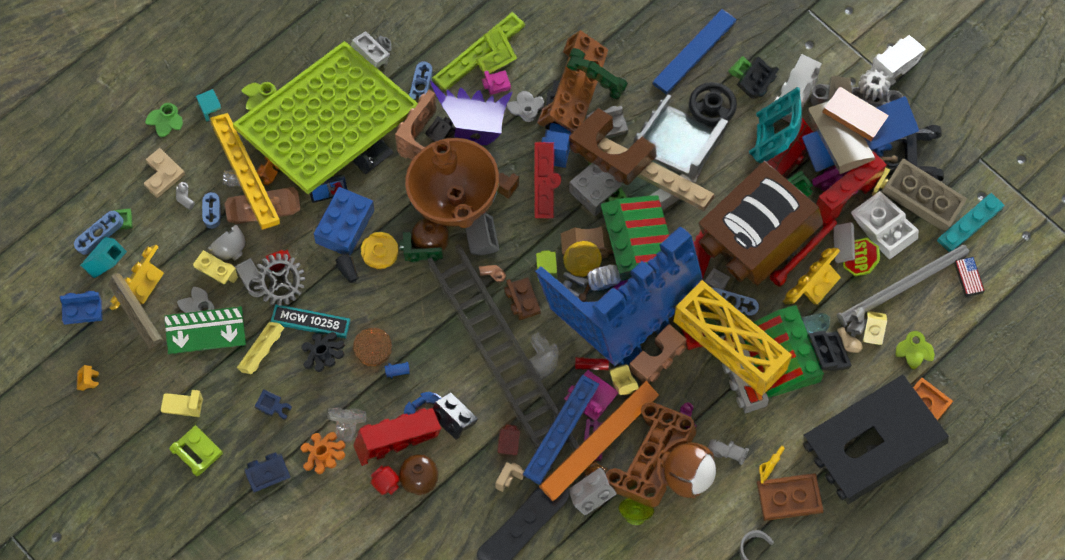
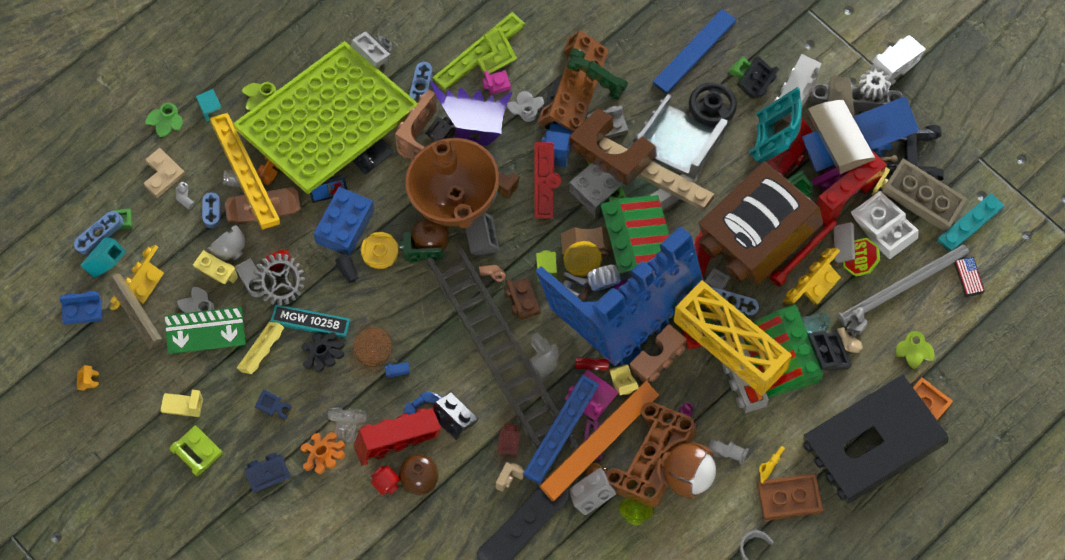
tile [822,87,889,141] -> none
light yellow bracket [863,311,887,345] -> none

